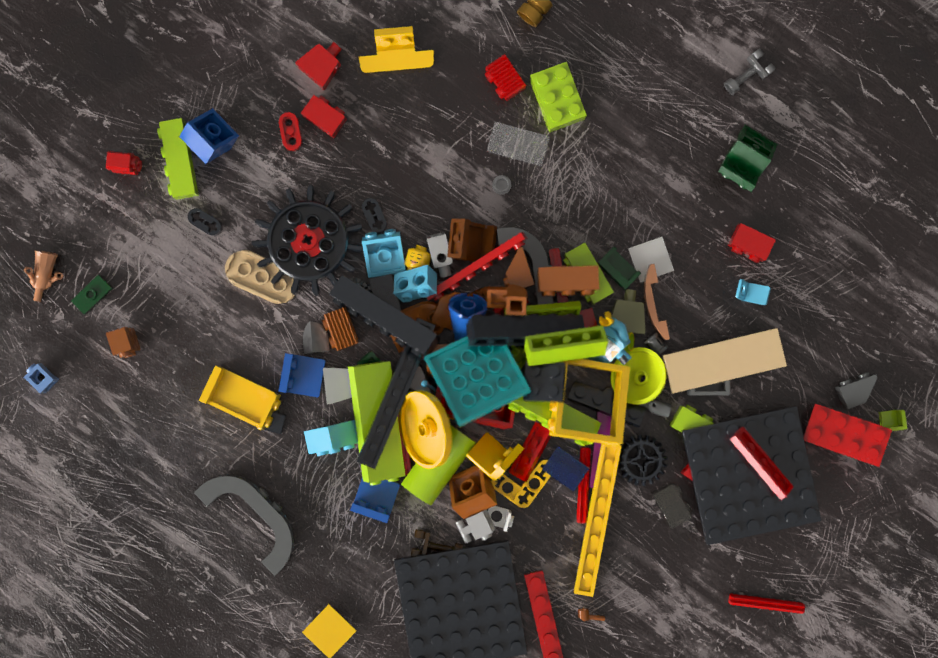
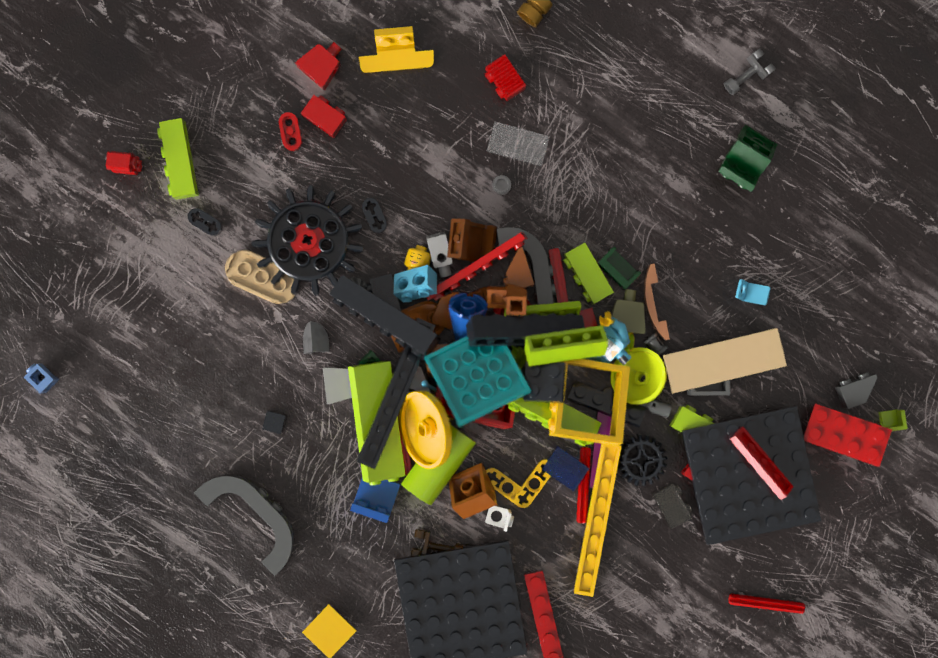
nougat piece [24,250,63,302] -> none
dark green plate [71,275,113,315] -> none
dark orange brick [106,327,141,358] -> none
blue brick [179,108,239,164] -> none
yellow panel [199,366,281,430] -> none
blue bracket [278,353,326,397] -> none
medium azure brick [304,420,358,456] -> none
dark orange brick [322,307,360,351] -> none
medium azure plate [362,229,406,278] -> none
light grey brick [455,509,496,544] -> none
yellow bracket [466,432,524,482] -> none
red plate [509,422,551,482] -> none
lime brick [530,62,587,133] -> none
dark orange brick [537,266,599,297] -> none
dark orange hand [578,608,605,621] -> none
white sticker [628,237,674,282] -> none
red brick [728,223,776,263] -> none

